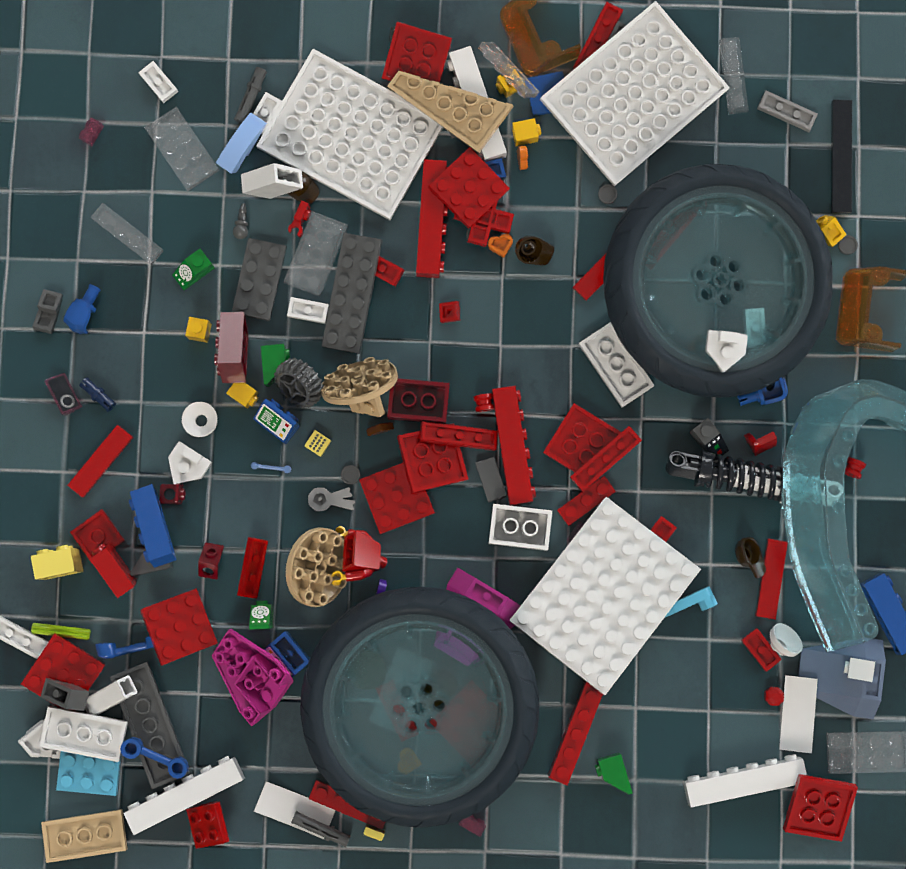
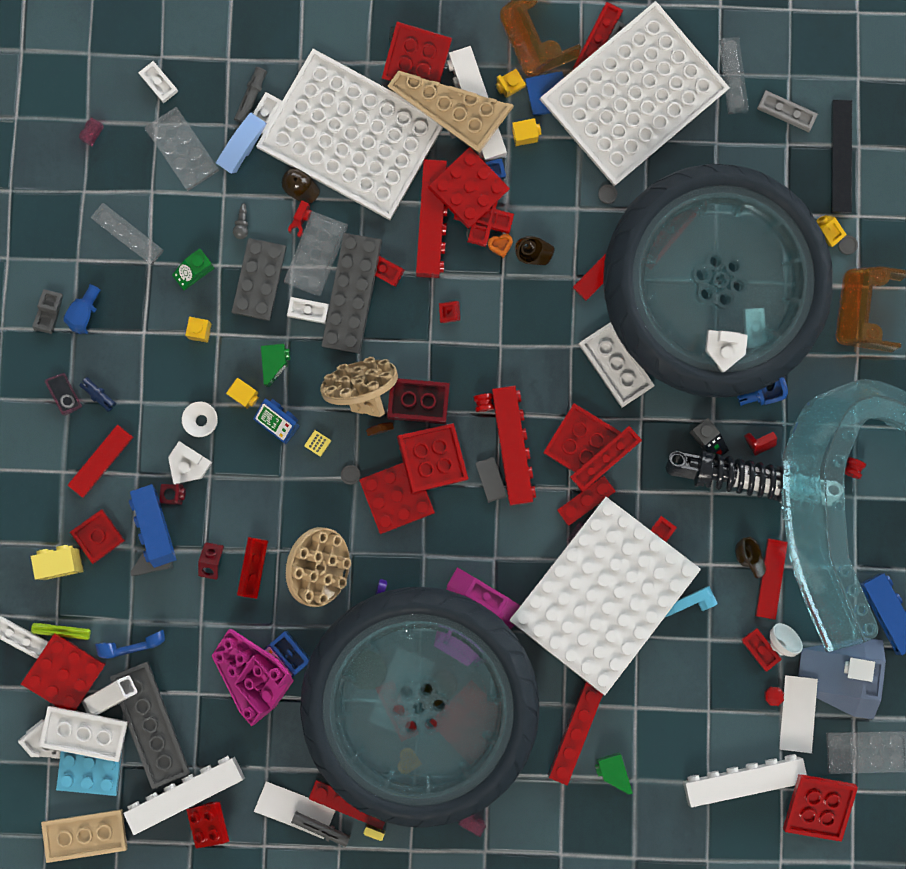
dark grey slope [40,678,90,711] -> none
red brick [90,543,137,598] -> none
blue piece [120,737,189,779] -> none
red plate [140,588,218,666] -> none
brick [214,312,249,383] -> none
white brick [241,163,303,199] -> none
green slope [249,601,274,629] -> none
medium blue hinge [251,462,291,473] -> none
dark grey gear [274,358,324,409] -> none
light grey piece [308,487,355,511] -> none
red torso [331,526,387,586] -> none
red tile [419,421,498,451] -> none
clear plate [478,42,540,98] -> none
white brick [488,504,552,551] -> none
orange tile [517,146,528,170] -> none

